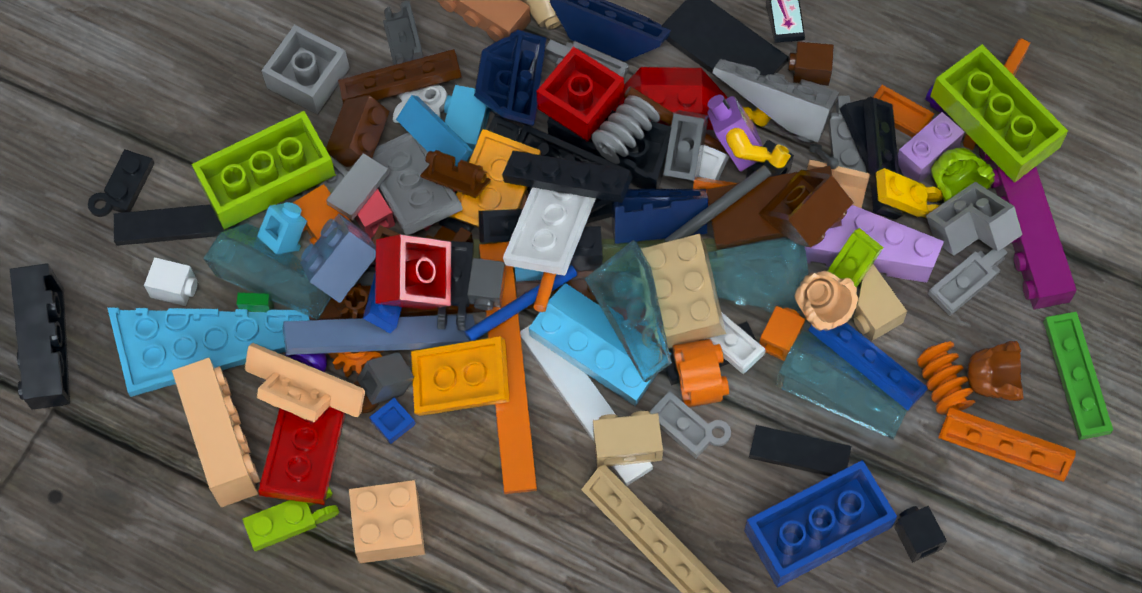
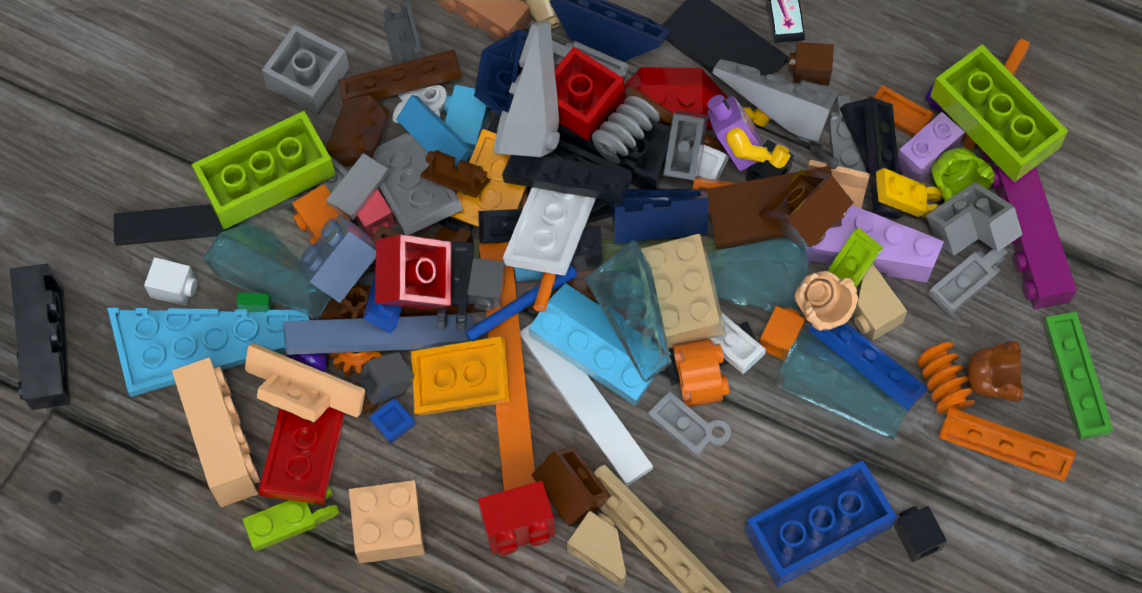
black hinge [88,149,155,217] -> none
medium azure brick [257,202,307,254] -> none
tan brick [593,411,663,468] -> none
dark grey bar [664,165,771,242] -> none
black tile [749,425,852,476] -> none
none -> red brick [478,481,555,555]
none -> light grey wedge [493,20,560,157]
none -> reddish brown brick [532,445,611,526]
none -> tan slope [567,511,626,588]

